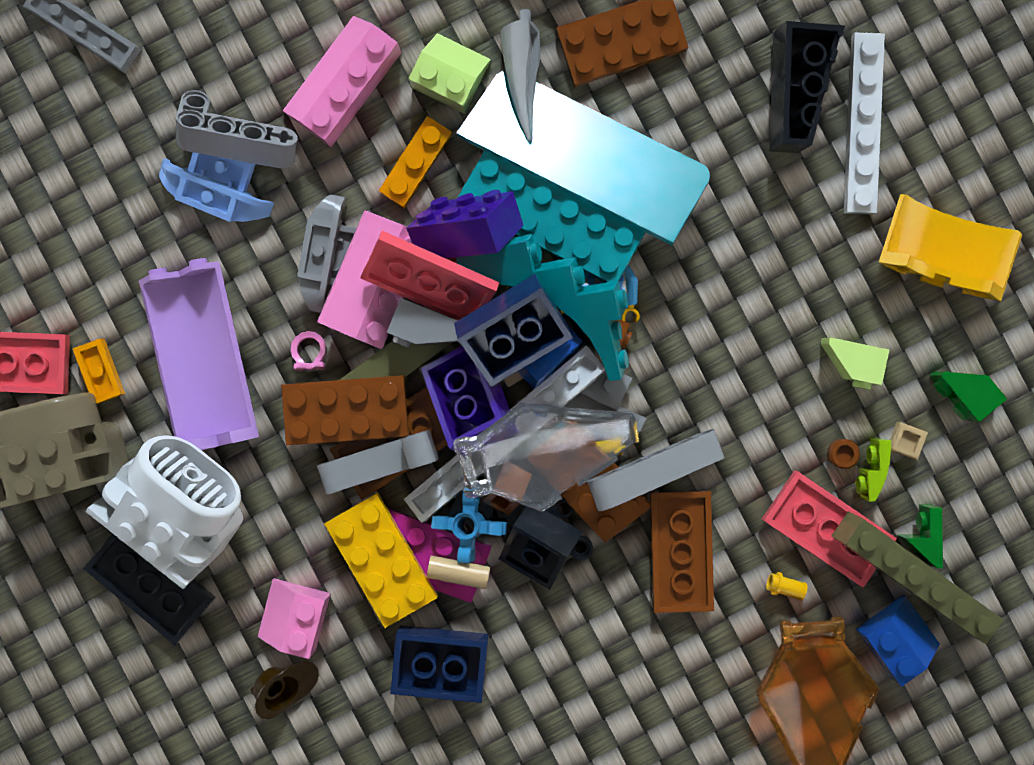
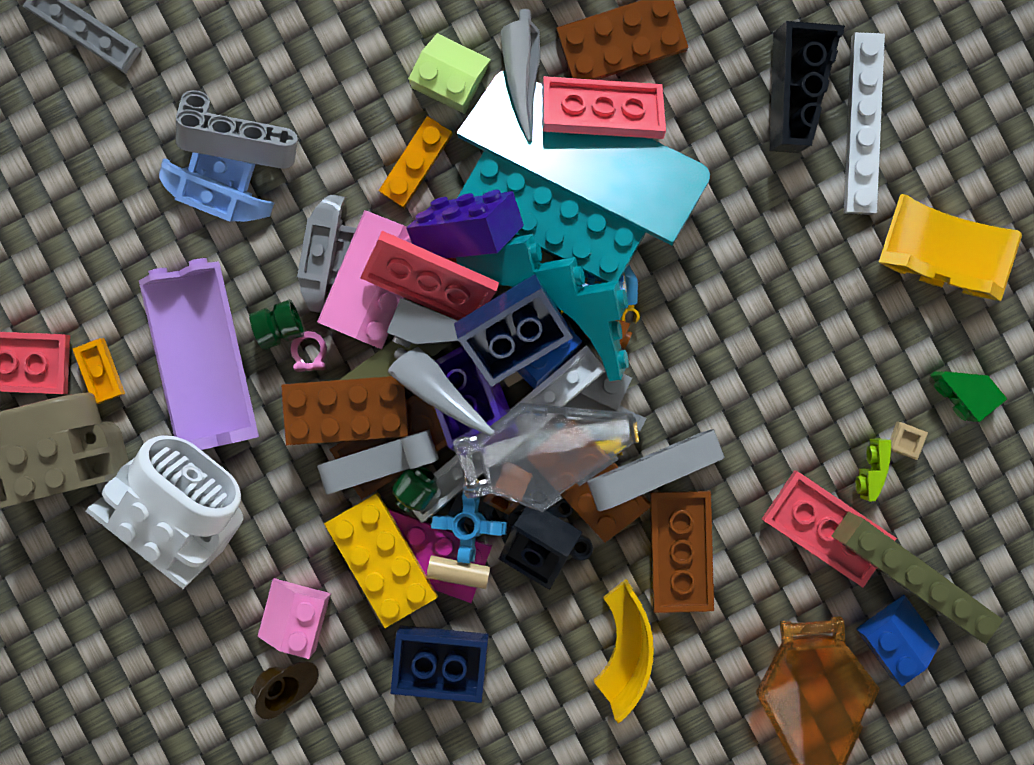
black plate [83,533,216,645] -> none
bright pink slope [283,16,401,147] -> none
yellow pin [766,572,808,601] -> none
yellowish green slope [821,337,889,390] -> none
dark orange tile [827,439,860,469] -> none
green slope [897,504,943,568] -> none
none -> dark green wheel [249,299,304,350]
none -> light grey piece [388,347,494,437]
none -> dark green head [392,466,438,512]
none -> coral plate [542,76,666,139]
none -> yellow panel [593,579,654,723]

